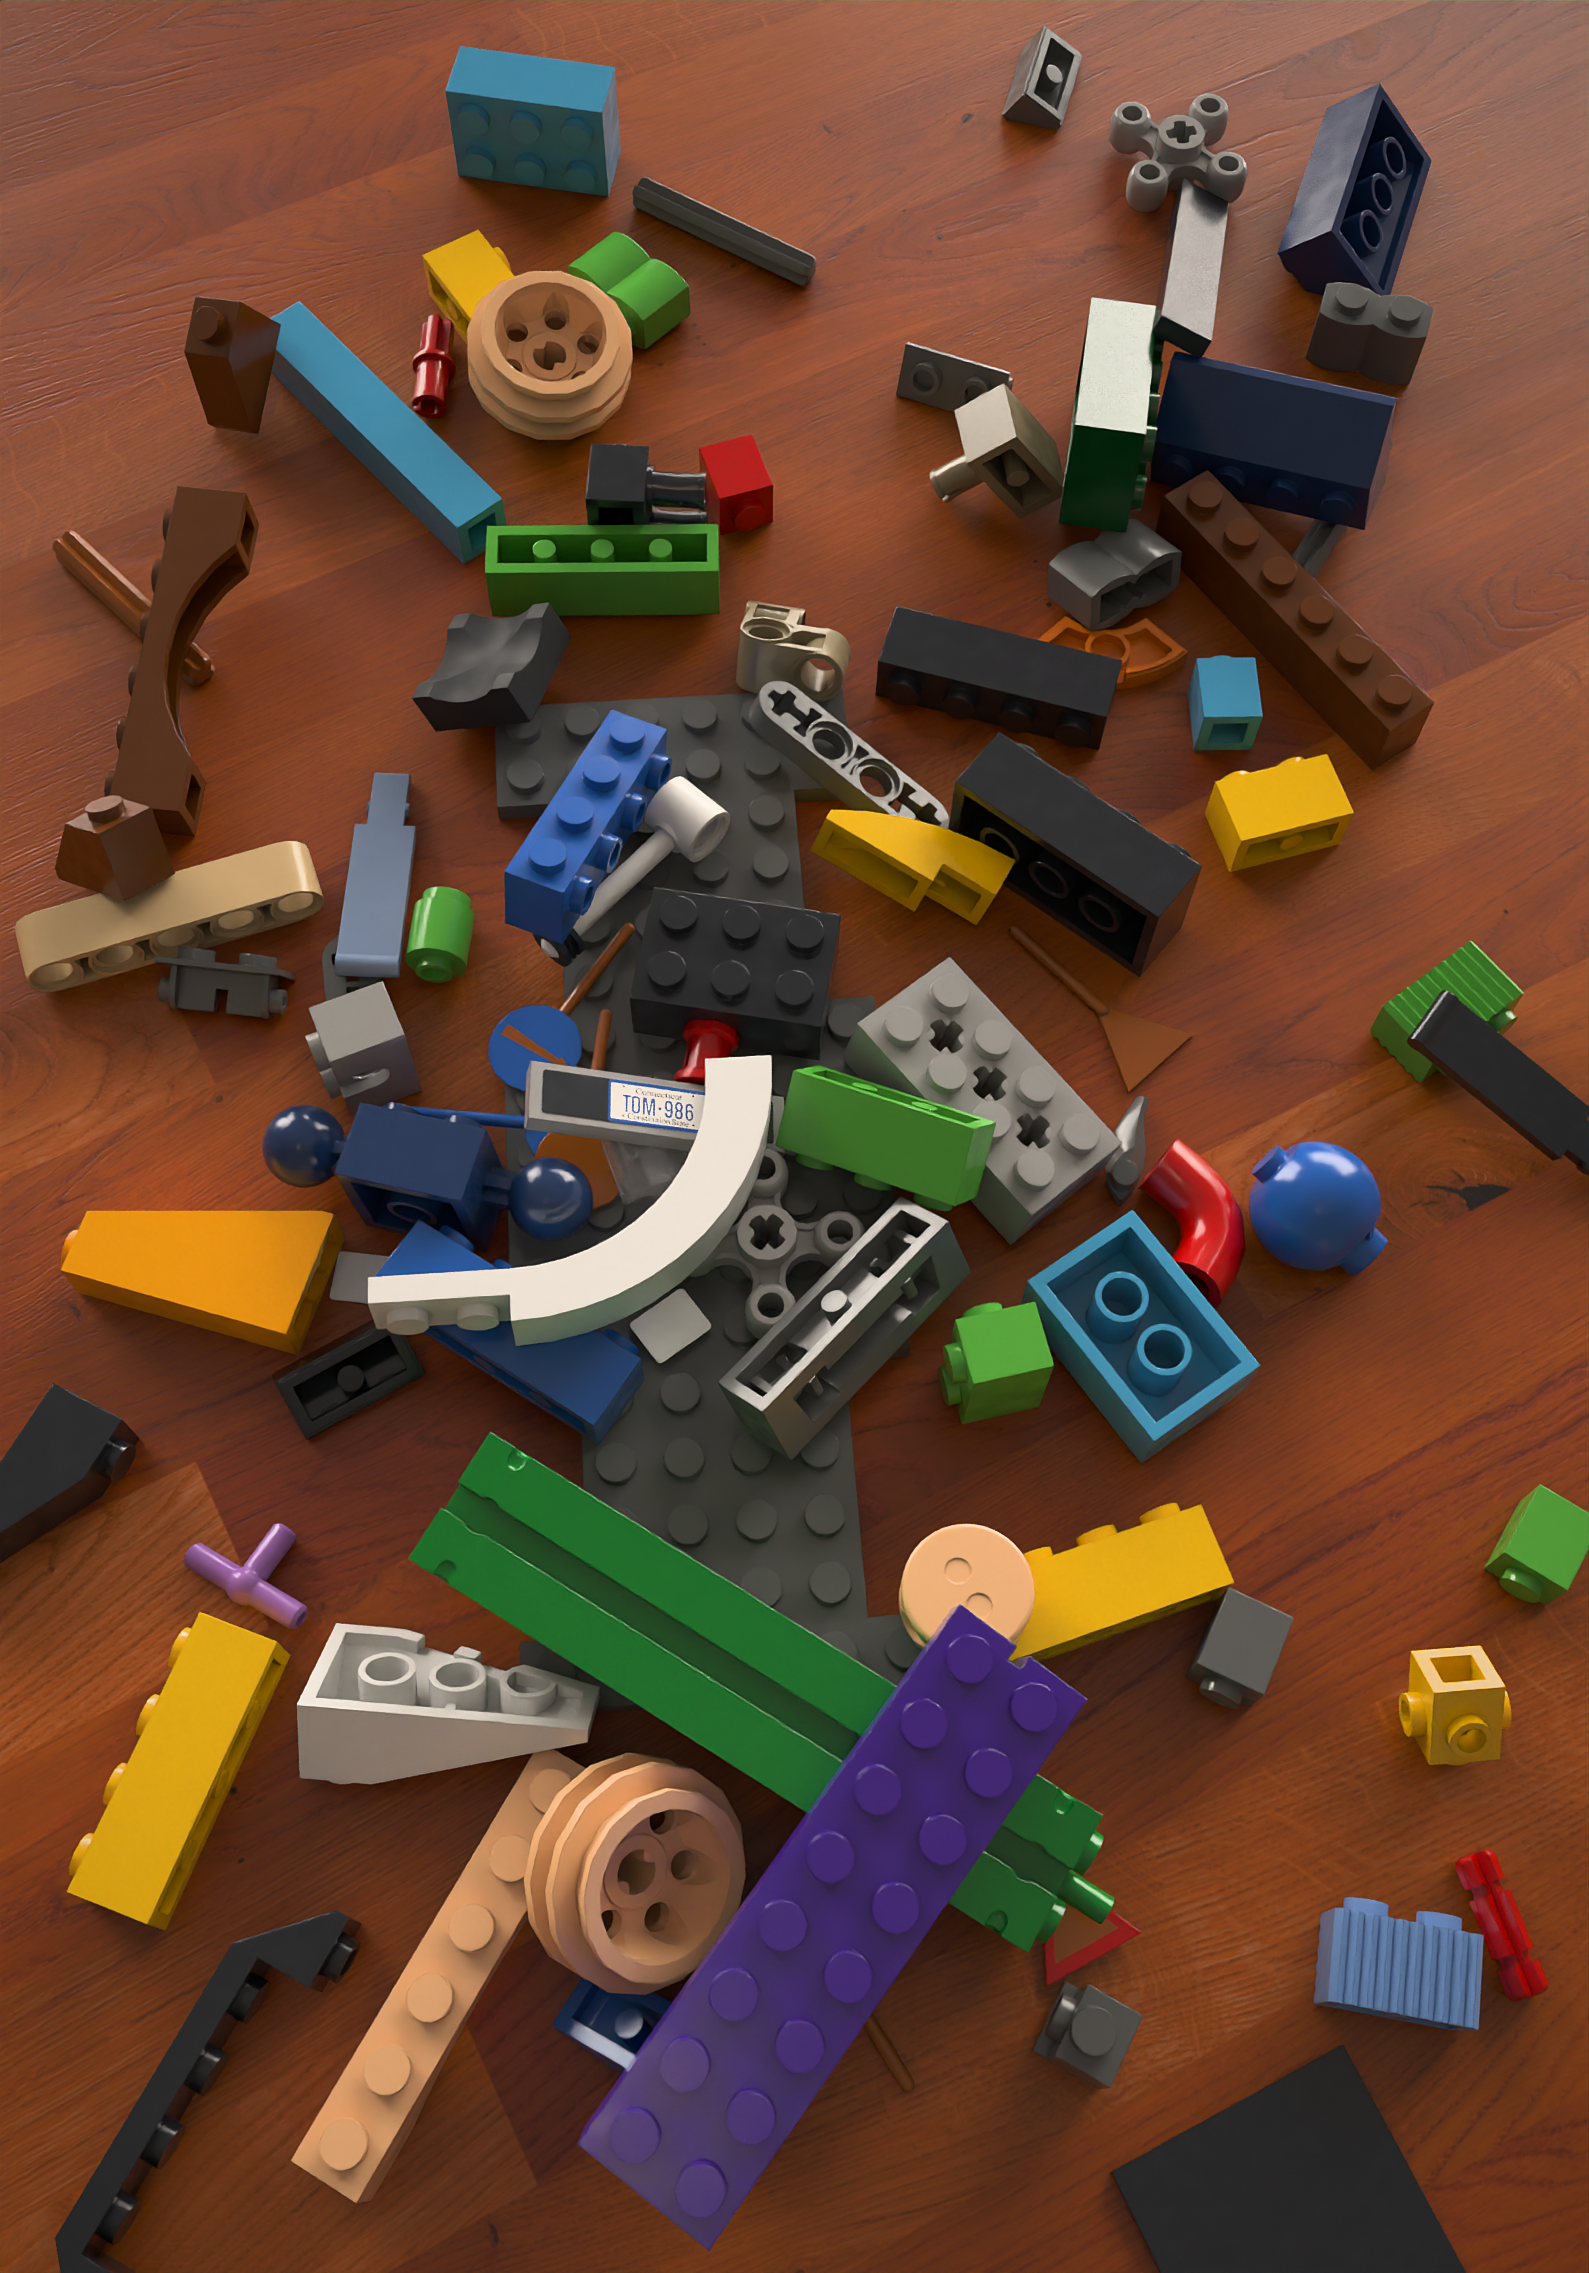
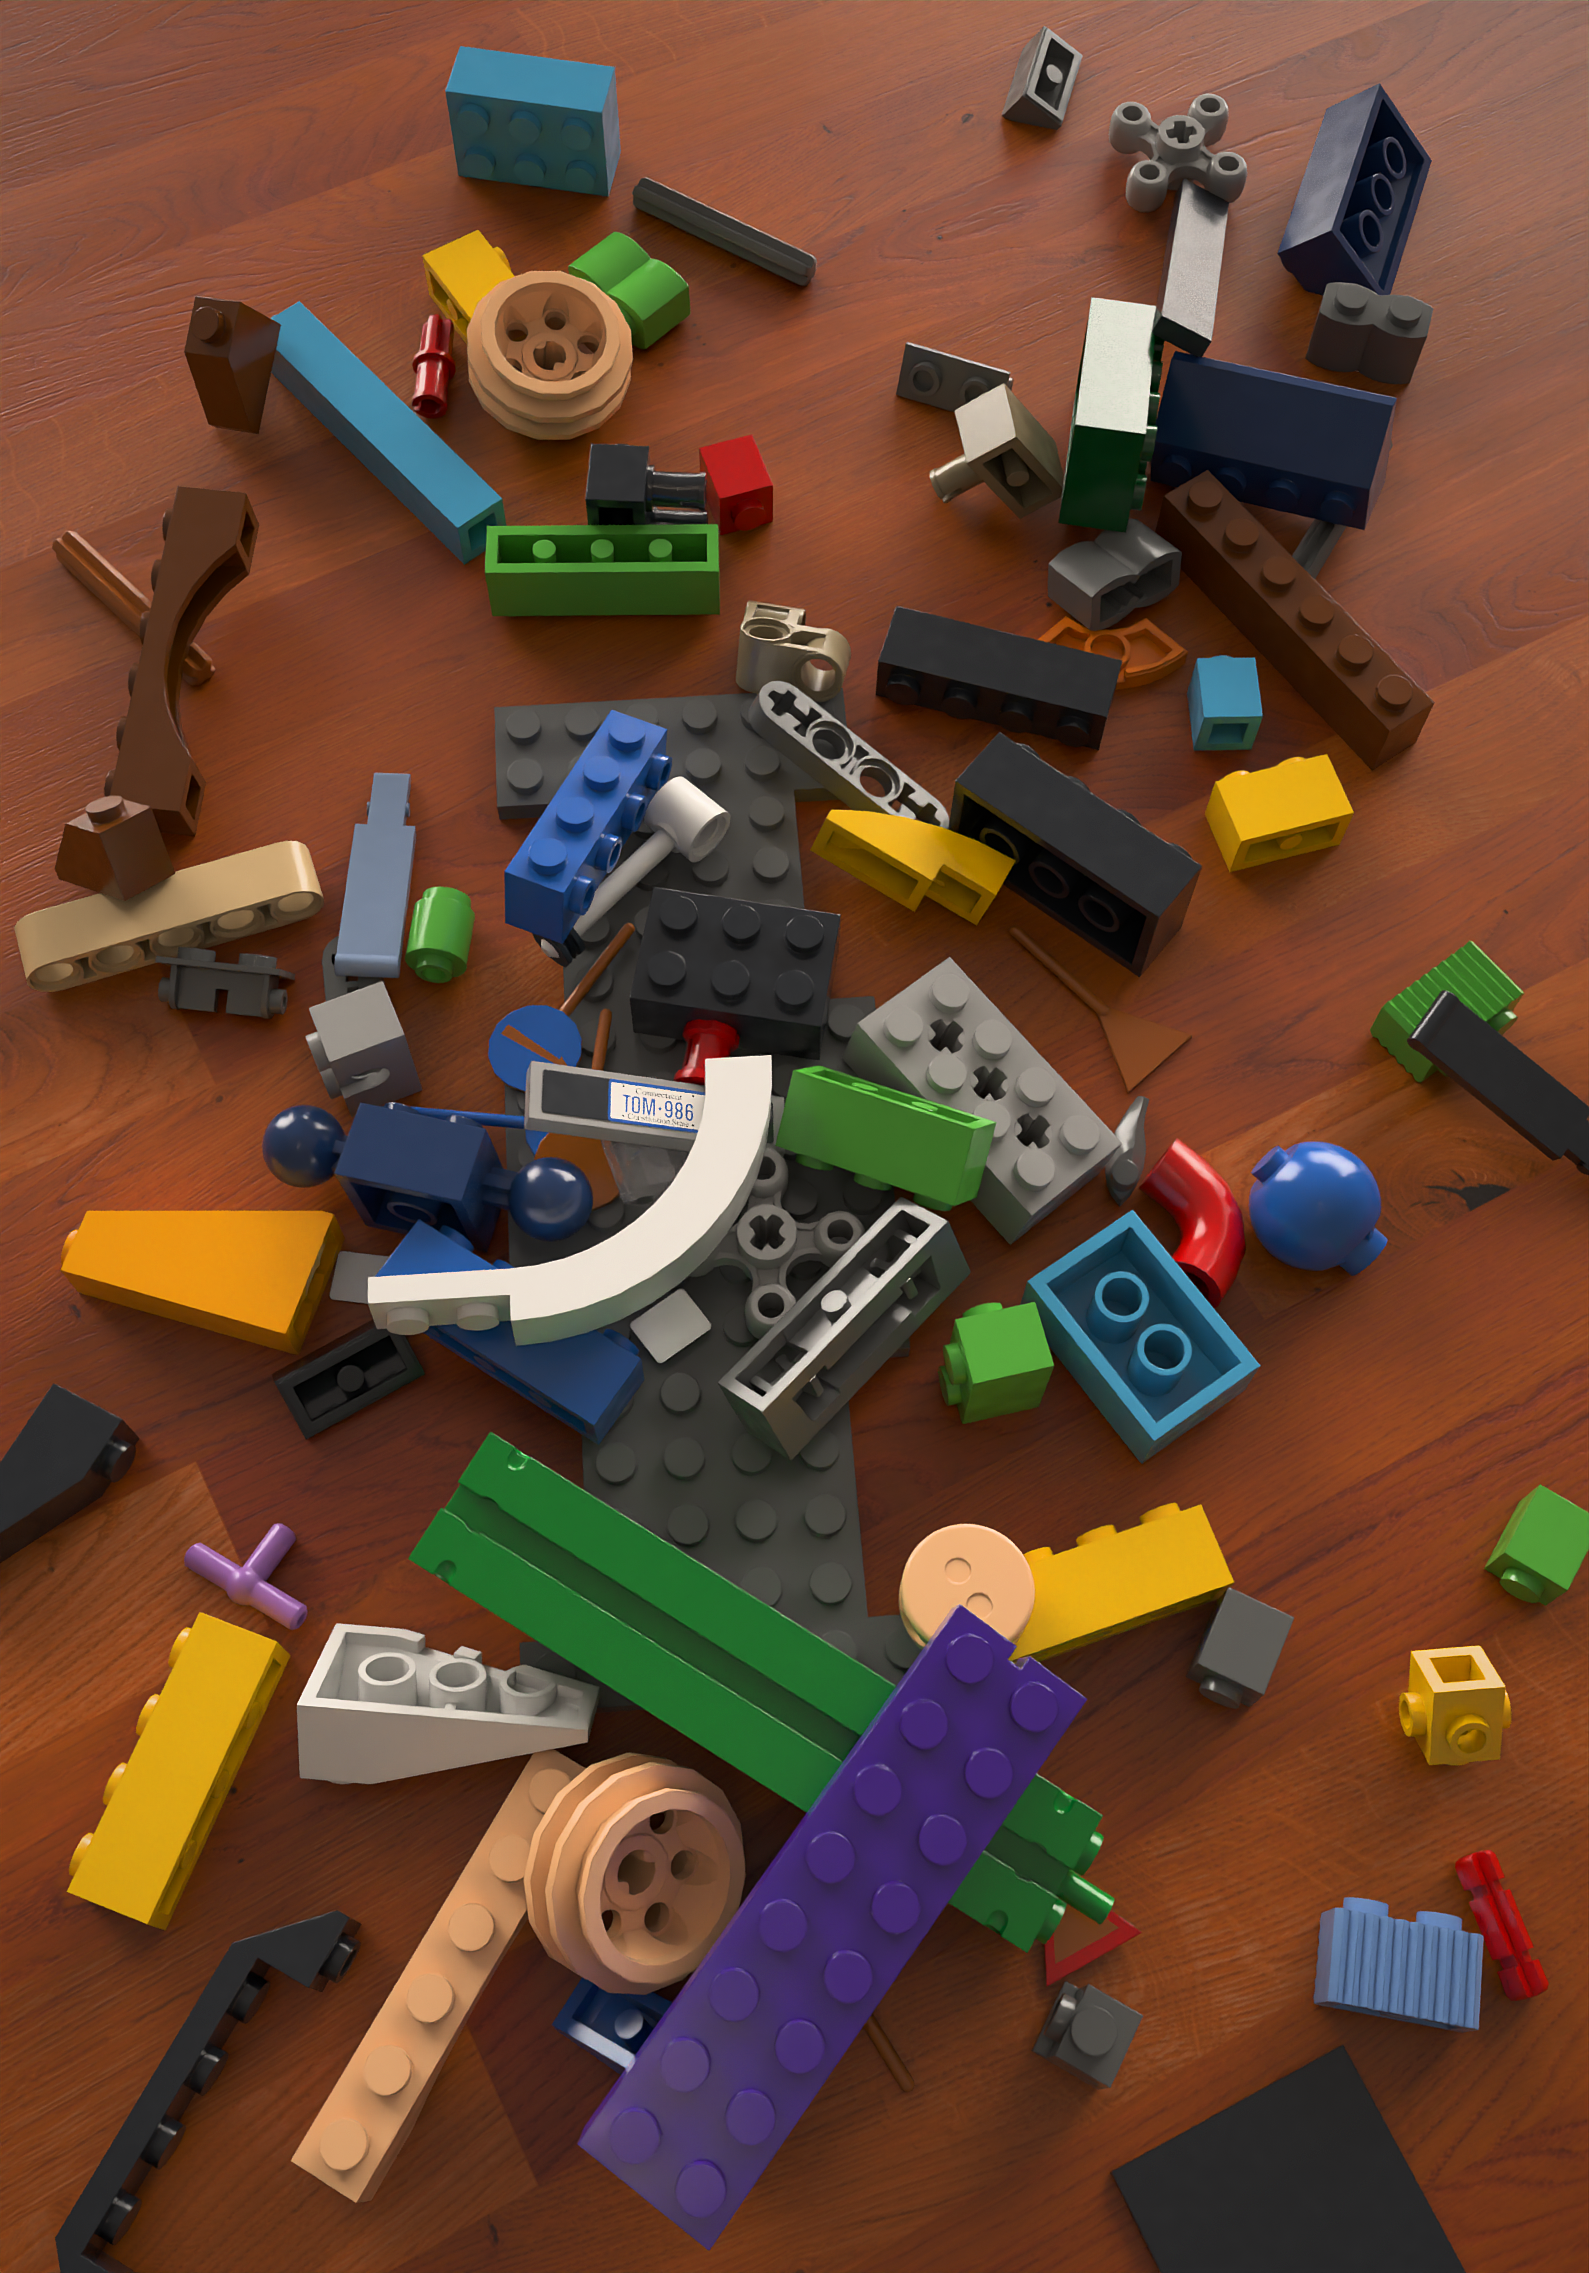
black brick [412,603,571,732] -> none

